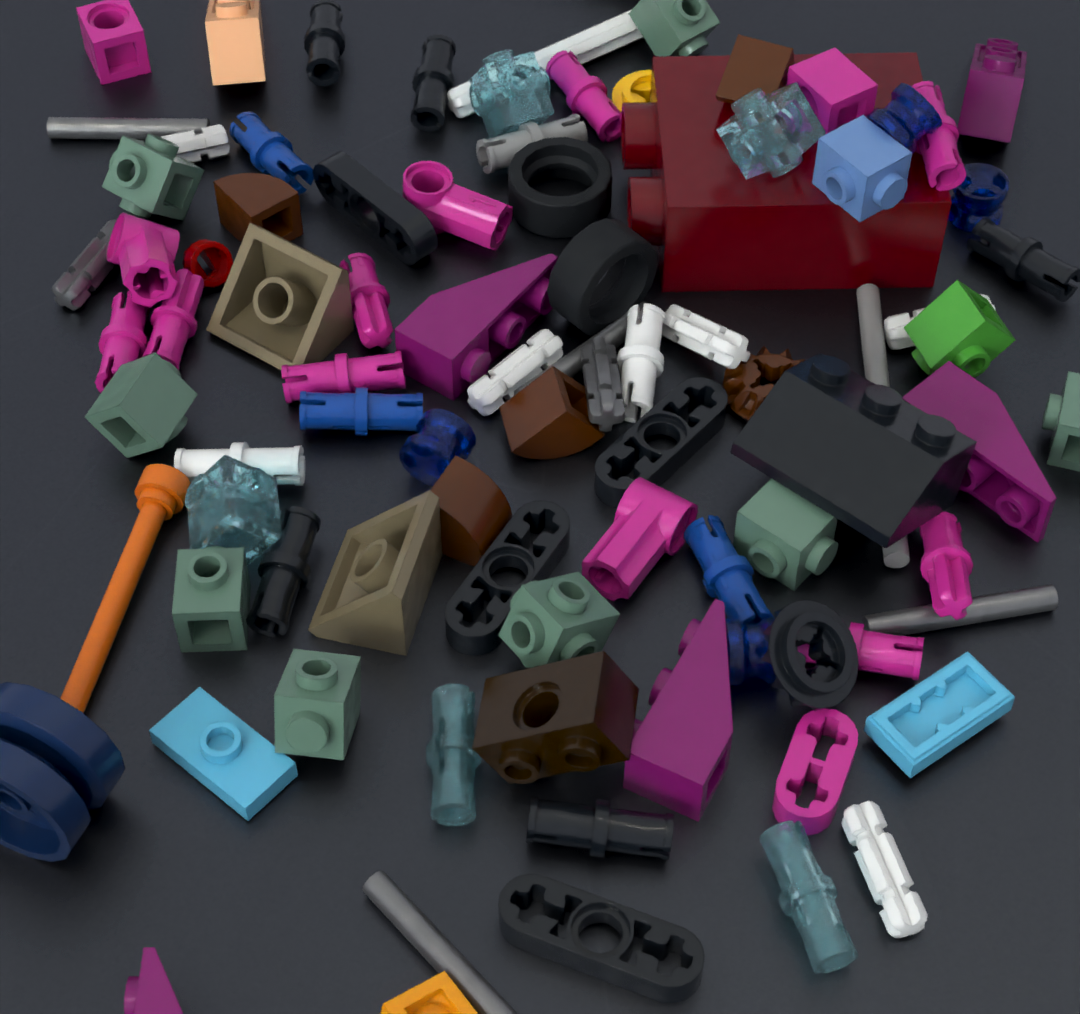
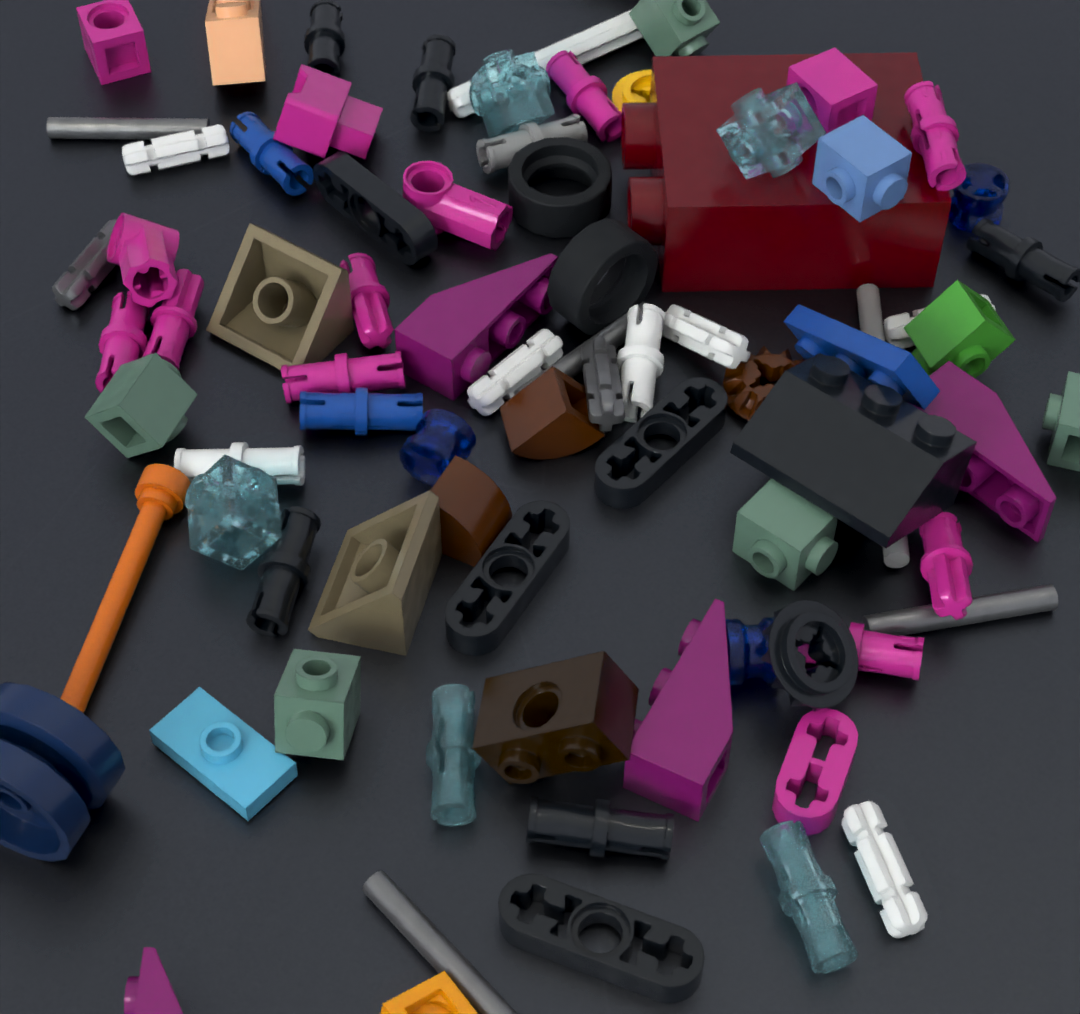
sand green brick [102,133,204,221] -> none
sand green brick [172,546,251,653] -> none
red hinge [182,239,233,287] -> none
reddish brown brick [213,173,303,243] -> none
sand green brick [498,571,620,668] -> none
dark pink piece [582,477,698,602] -> none
blue pin [684,515,774,640] -> none
reddish brown brick [716,34,795,116] -> none
medium azure plate [864,651,1015,778] -> none
clear blue wheel [867,83,942,154] -> none
magenta slope [957,38,1027,143] -> none
none -> dark pink piece [273,64,383,159]
none -> blue plate [783,304,940,410]

